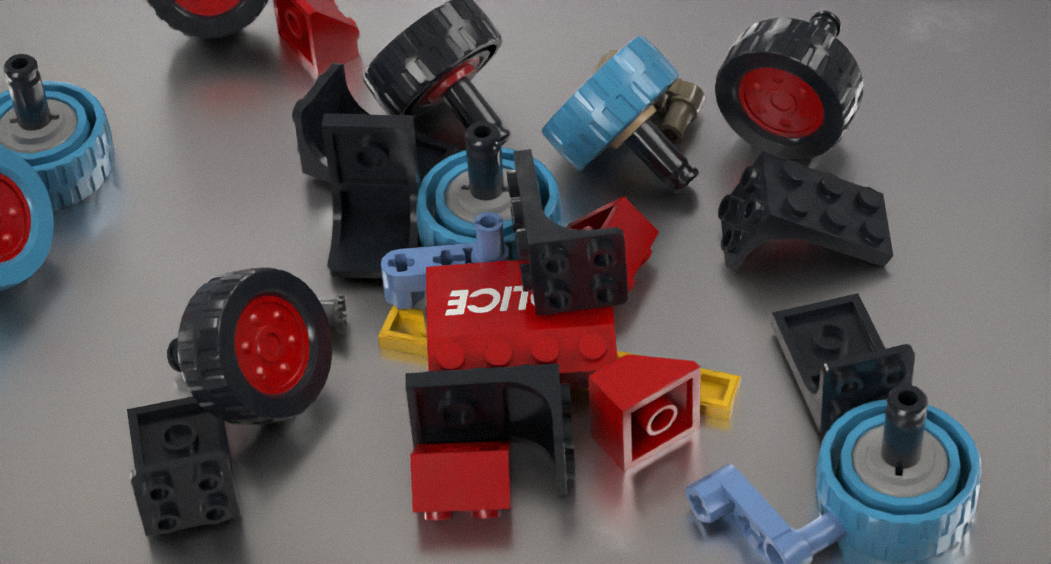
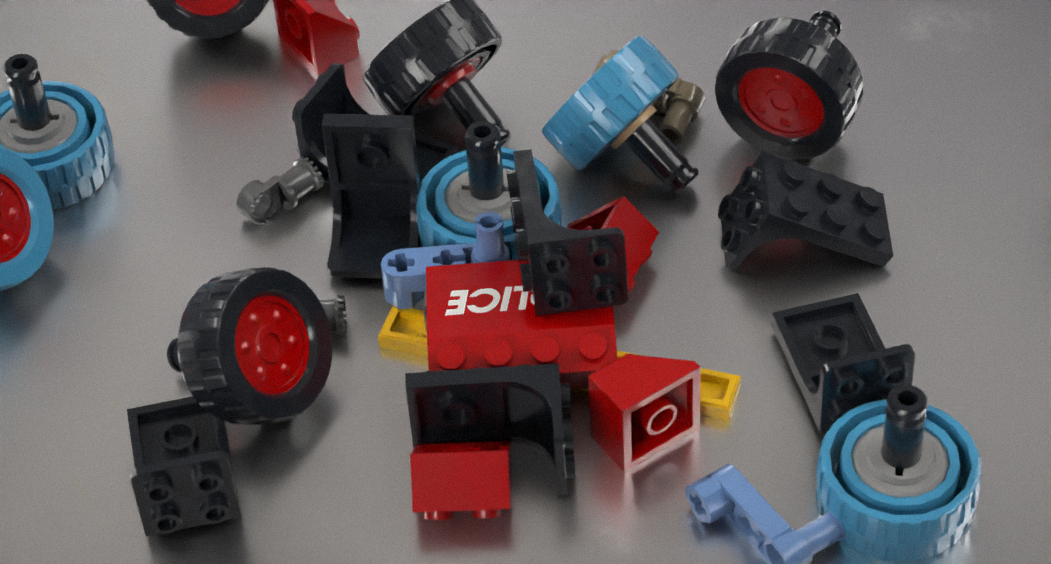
none -> dark grey connector [236,156,324,224]

